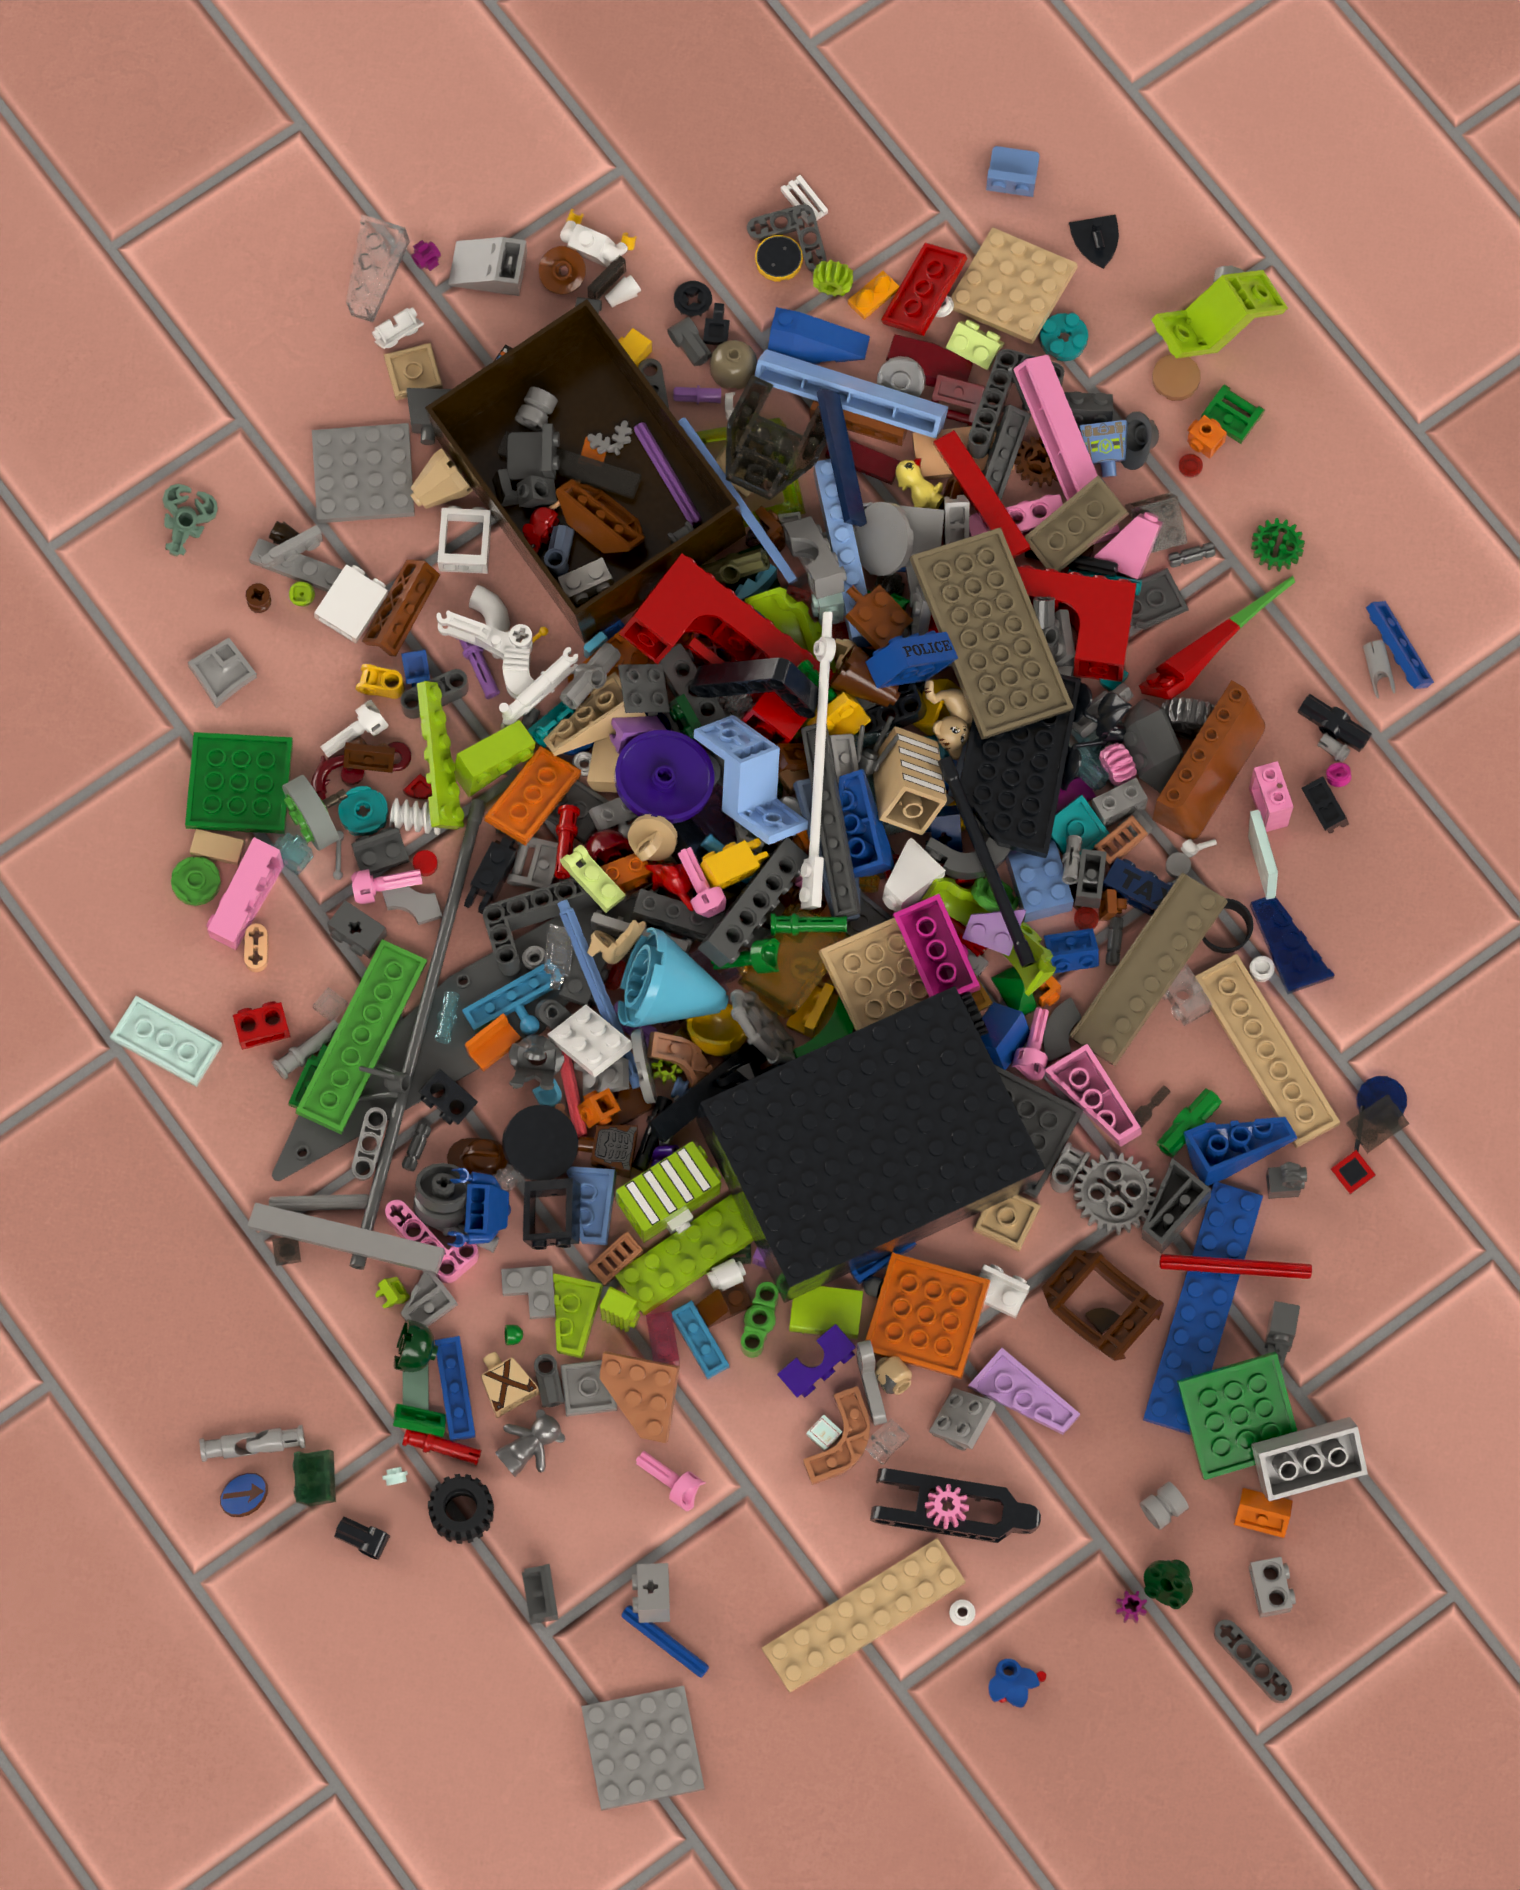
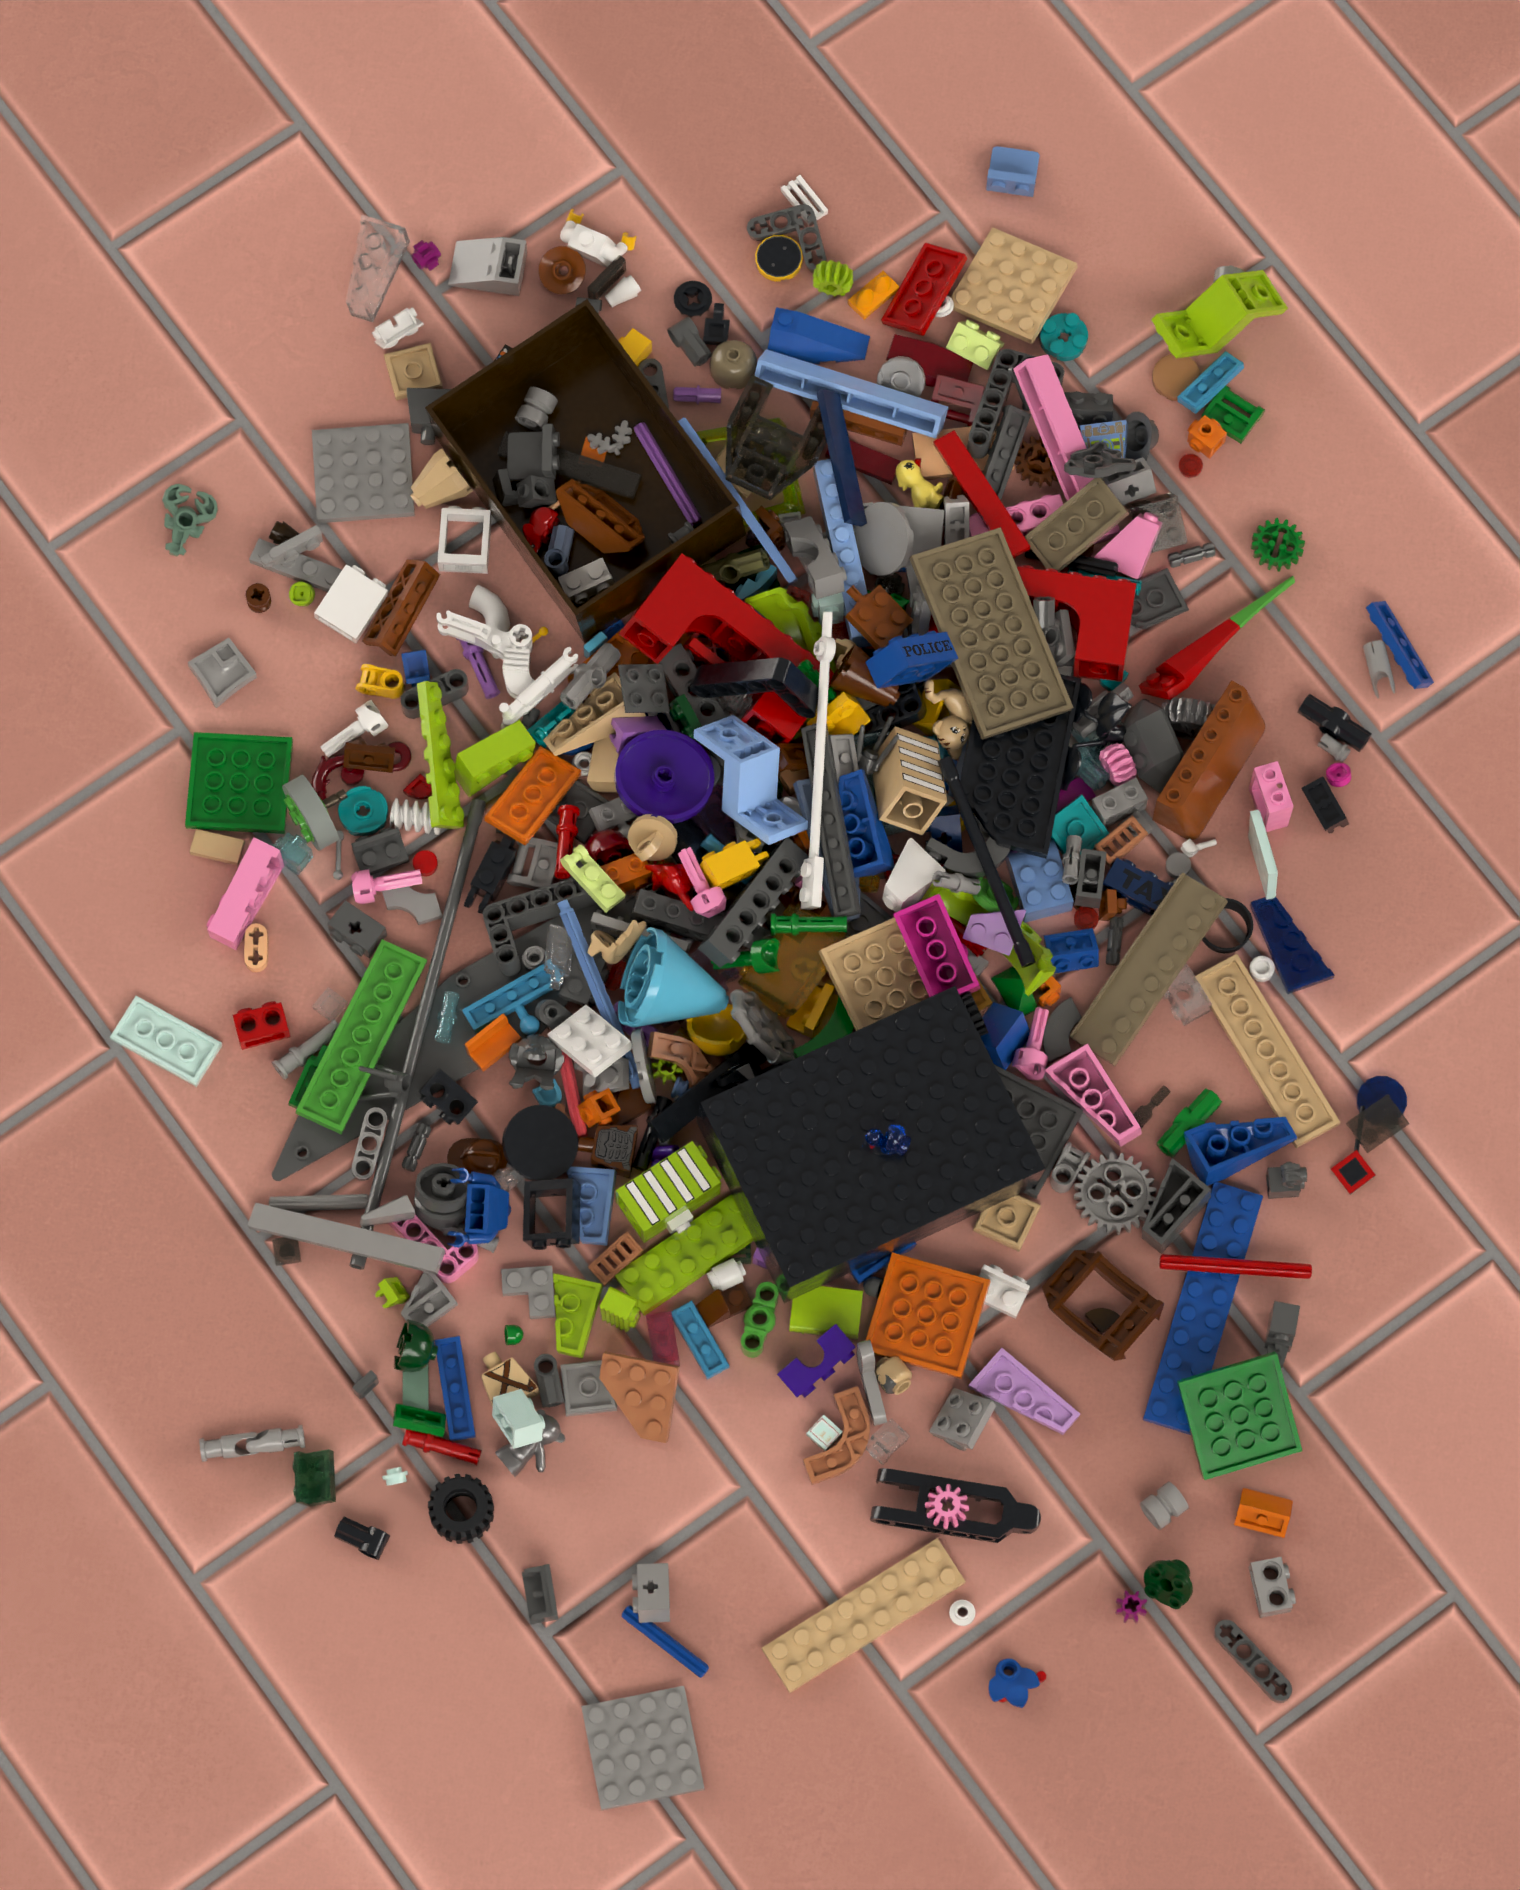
bright green tile [171,857,221,906] -> none
blue piece [220,1473,268,1518] -> none
bright pink piece [636,1451,706,1511] -> none
white piece [725,392,741,428] -> none
black shield [1069,214,1119,269] -> none
light grey brick [1251,1417,1368,1501] -> none
none -> dark grey tile [352,1370,379,1399]
none -> light grey slope [360,1195,415,1227]
none -> light aqua brick [492,1389,545,1449]
none -> clear blue animal [865,1124,911,1156]
none -> light grey pin [932,871,981,895]
none -> dark grey tile [1064,442,1136,478]
none -> light grey brick [1102,457,1157,506]
none -> dark azure tile [1177,351,1244,414]

